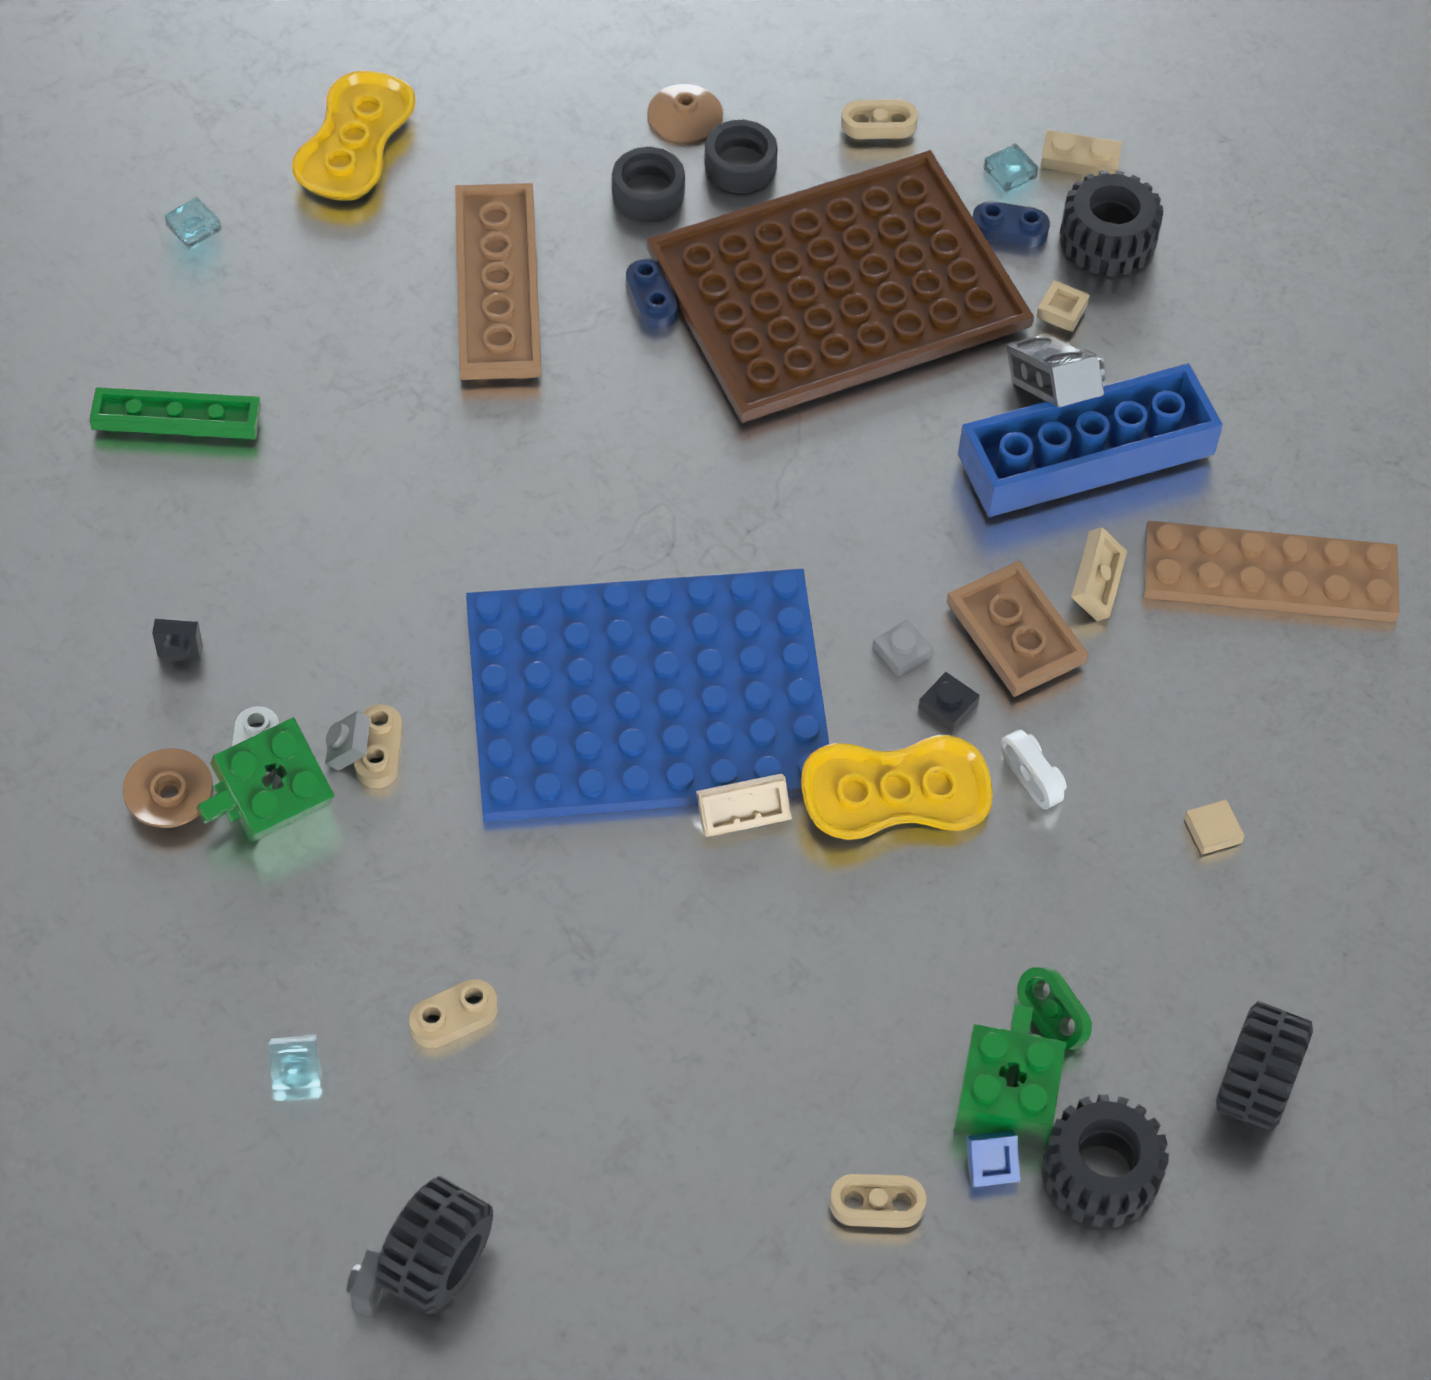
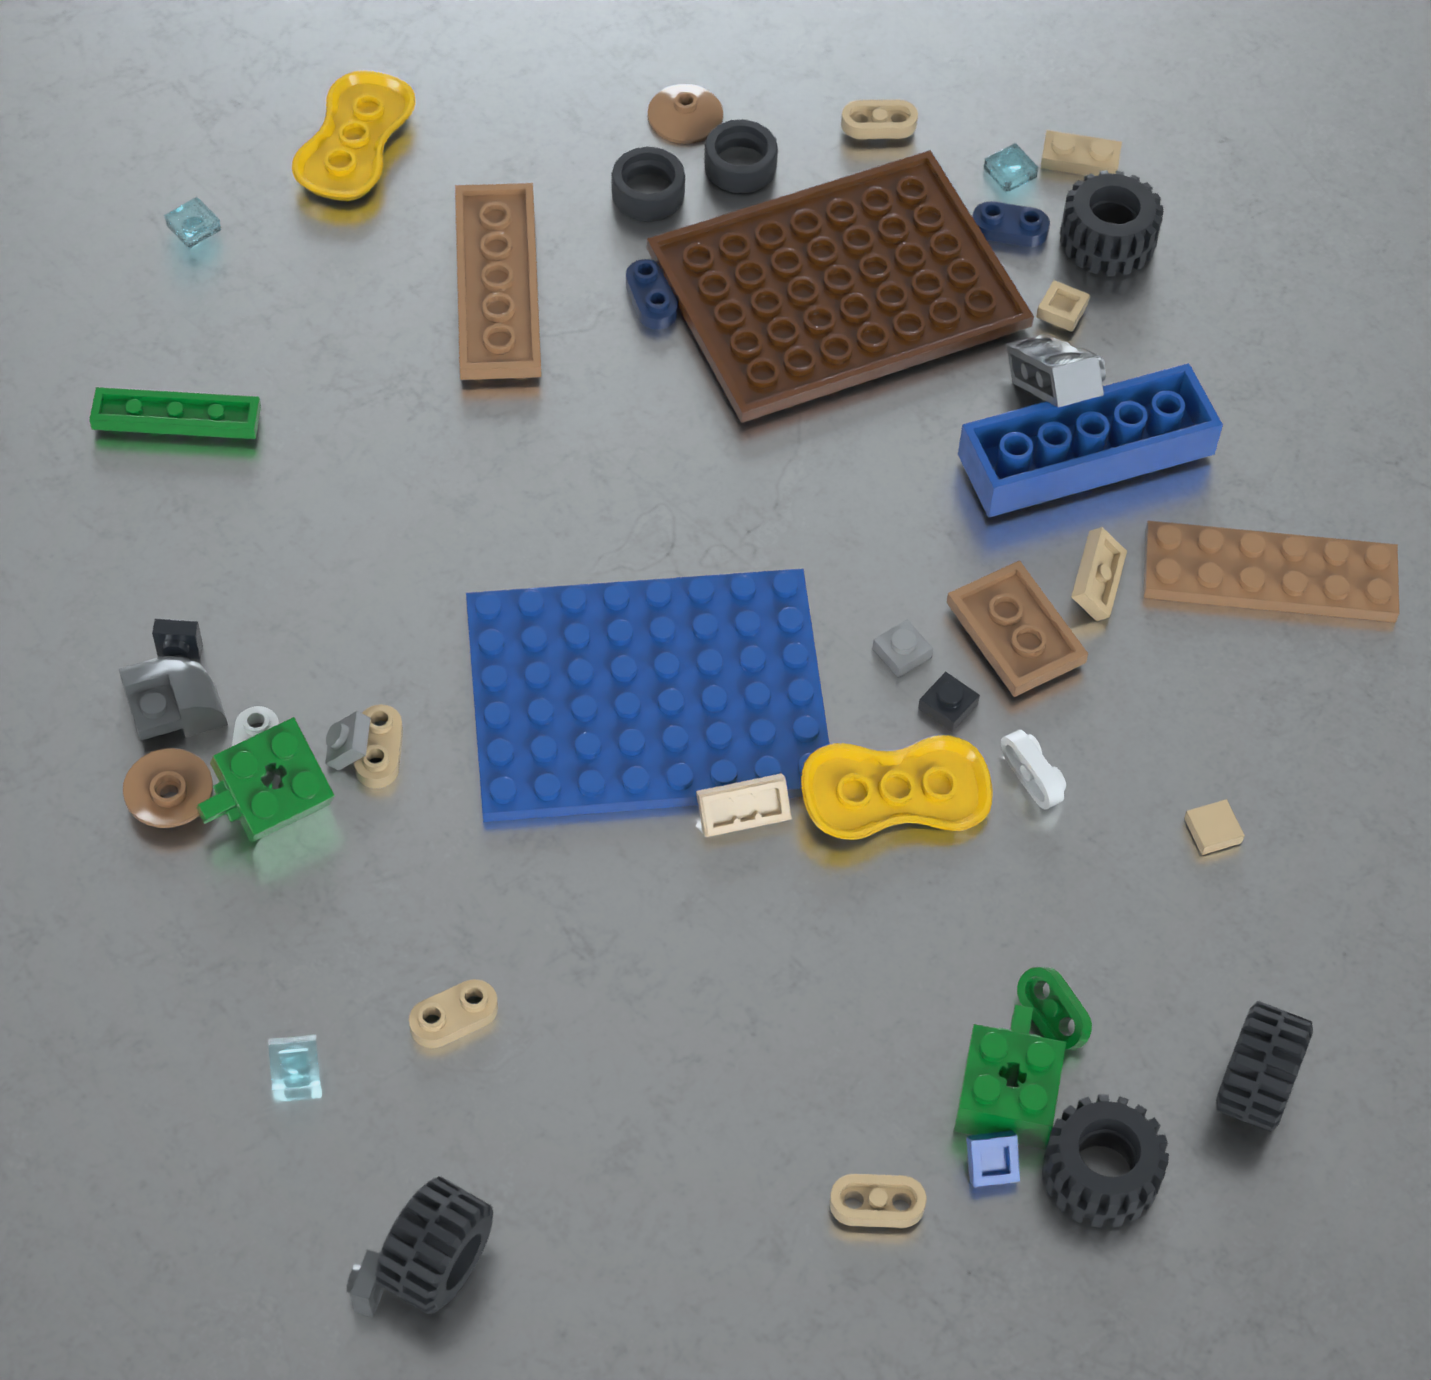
none -> dark grey brick [119,655,228,741]

